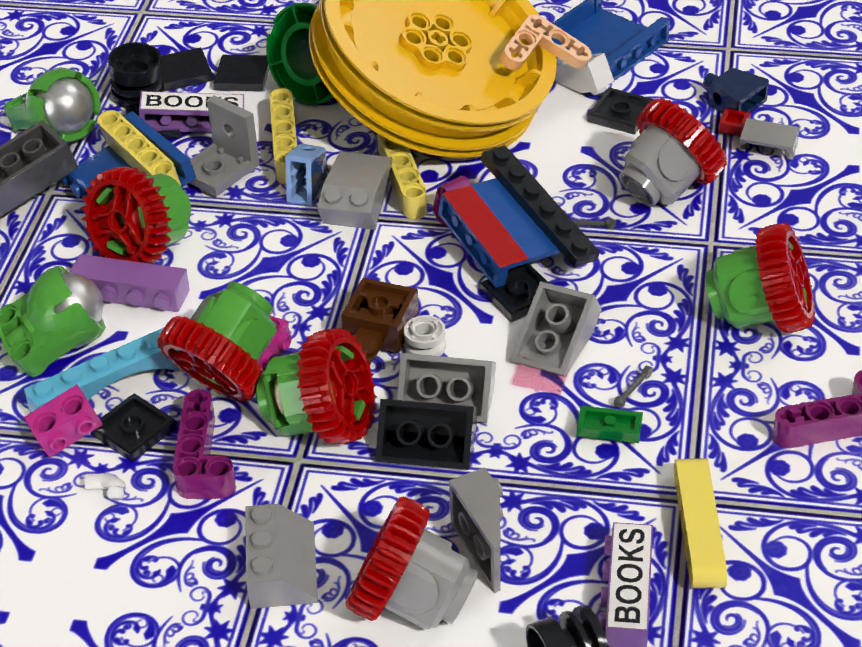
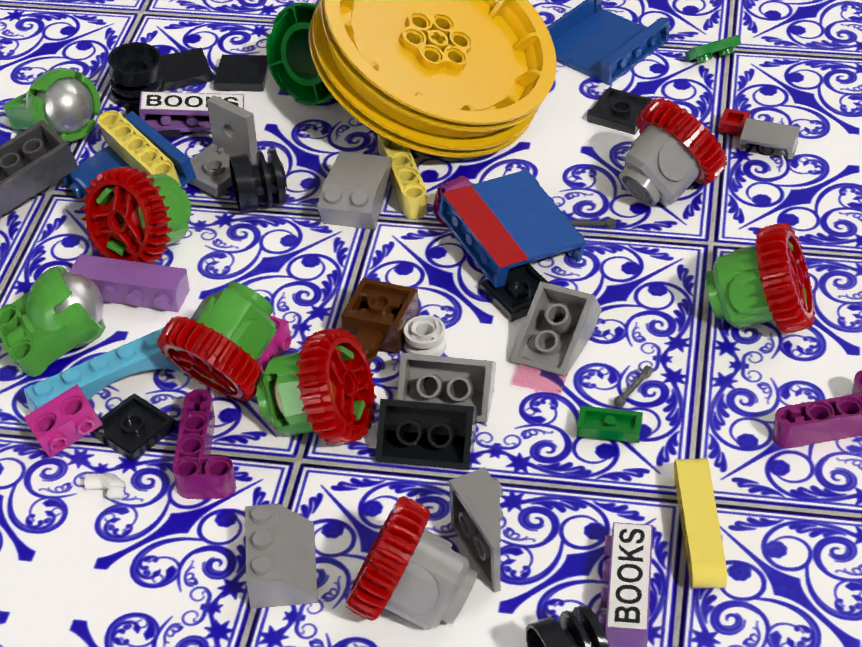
light yellow beam [269,88,297,185] -> none
light blue torso [285,144,326,206] -> none
black plate [481,145,600,268] -> none
light nougat beam [500,15,592,70] -> none
white slope [554,53,614,95] -> none
dark blue torso [703,68,769,113] -> none
none -> black wheel [229,148,287,213]
none -> green plate [685,35,741,64]

